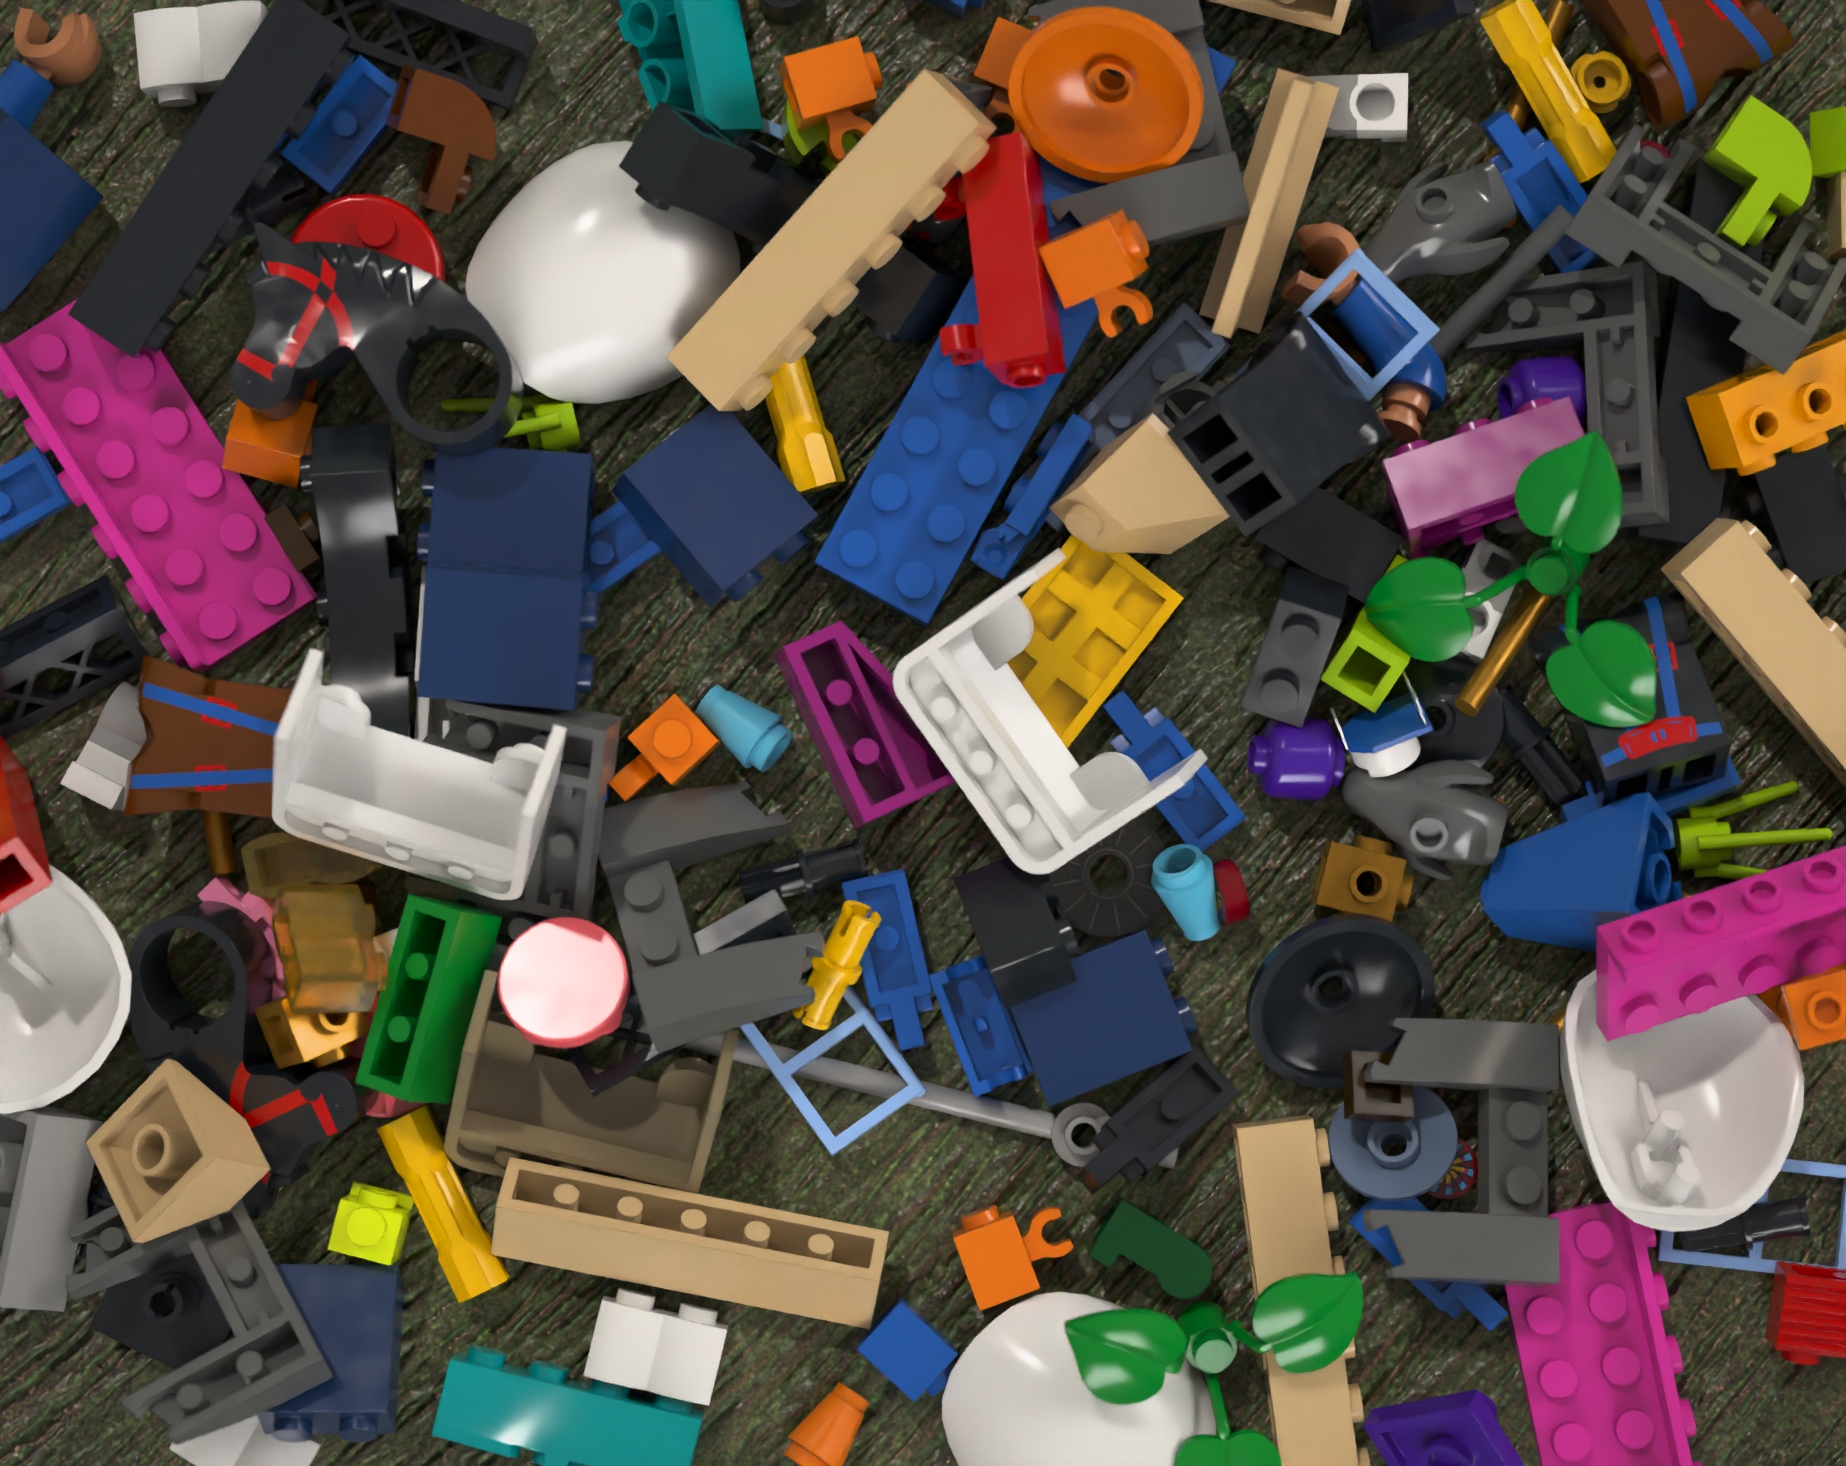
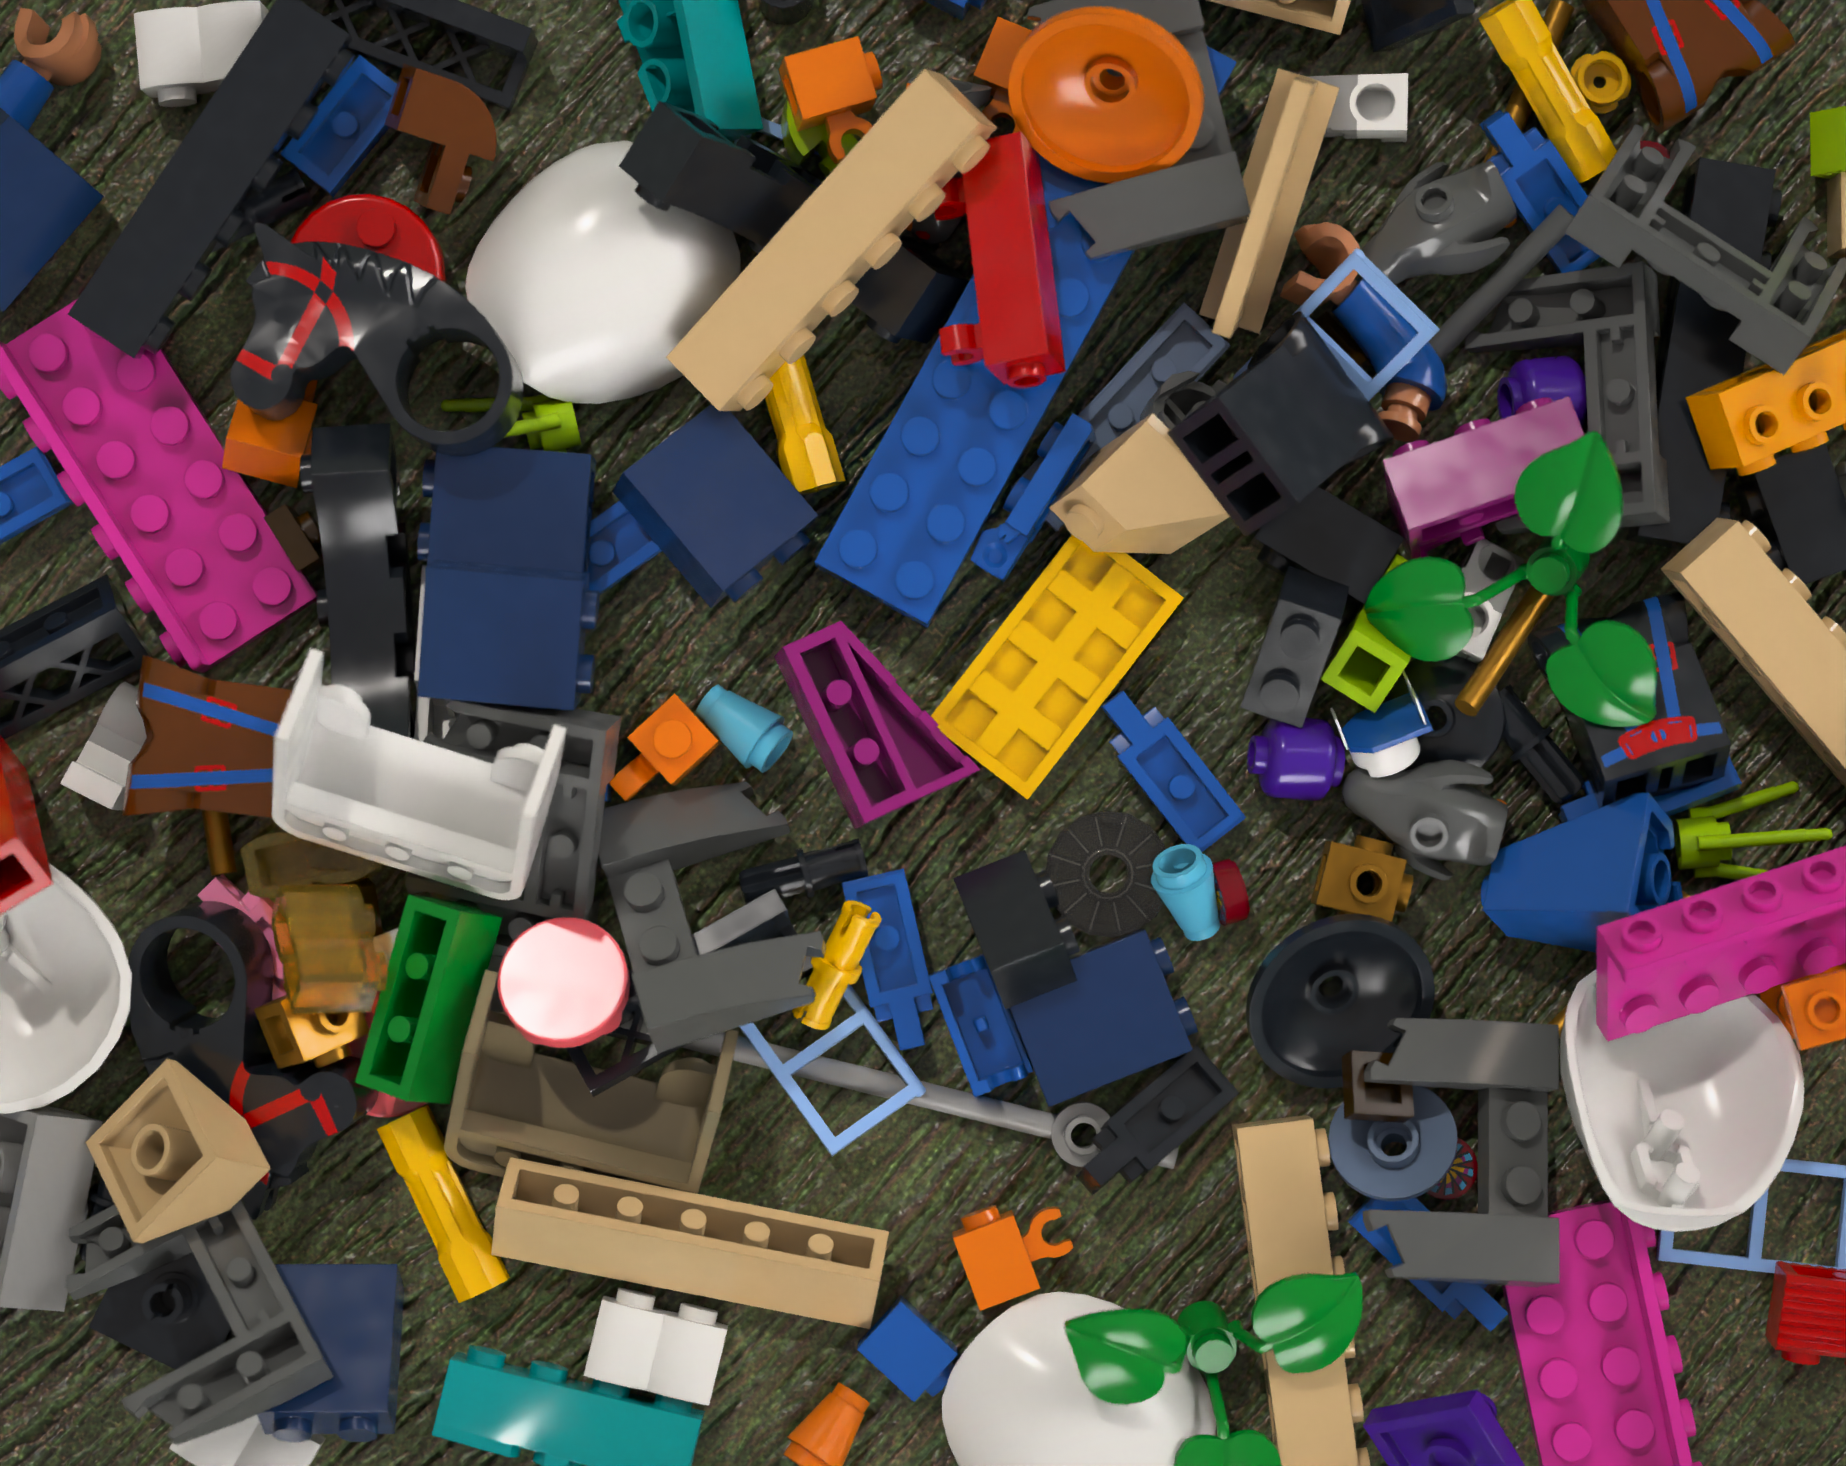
neon yellow brick [327,1181,415,1265] -> none
white windscreen [893,547,1208,875] -> none
orange brick [1038,208,1153,338] -> none
dark green leg [1086,1195,1212,1299] -> none
black axle [1678,1196,1810,1252] -> none
lime brick [1702,95,1812,250] -> none

